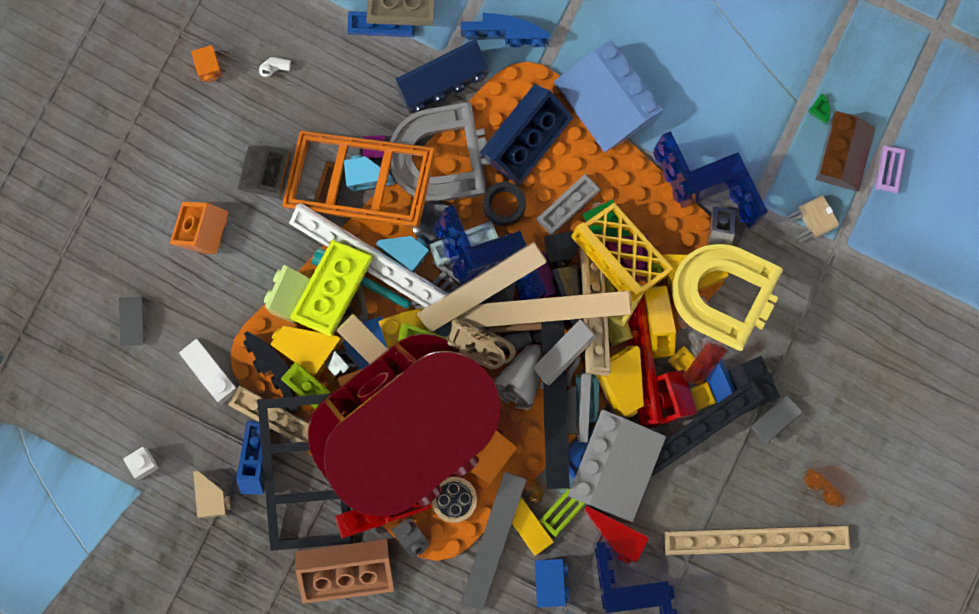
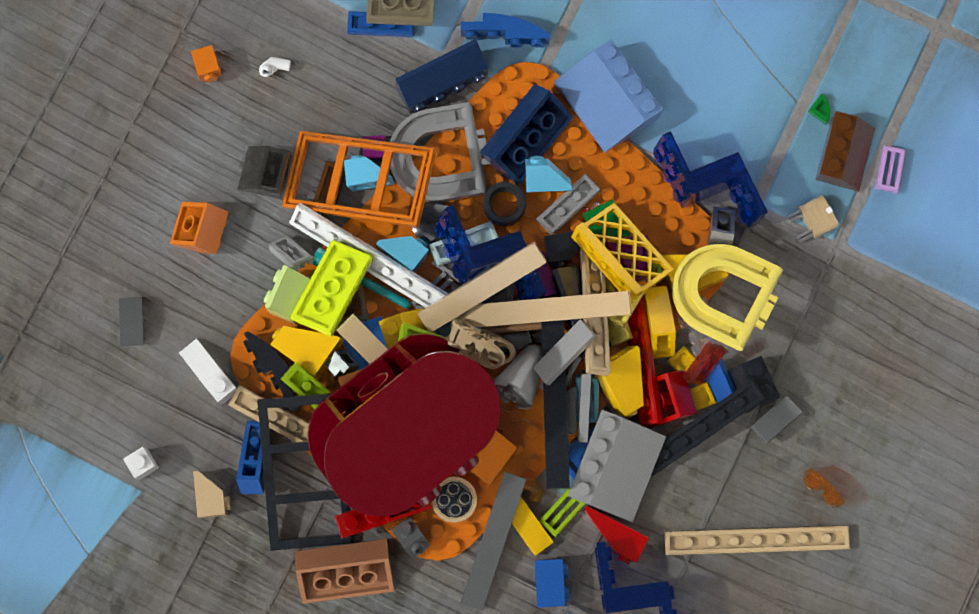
none -> light grey tile [269,236,313,271]
none -> medium azure slope [525,156,572,192]

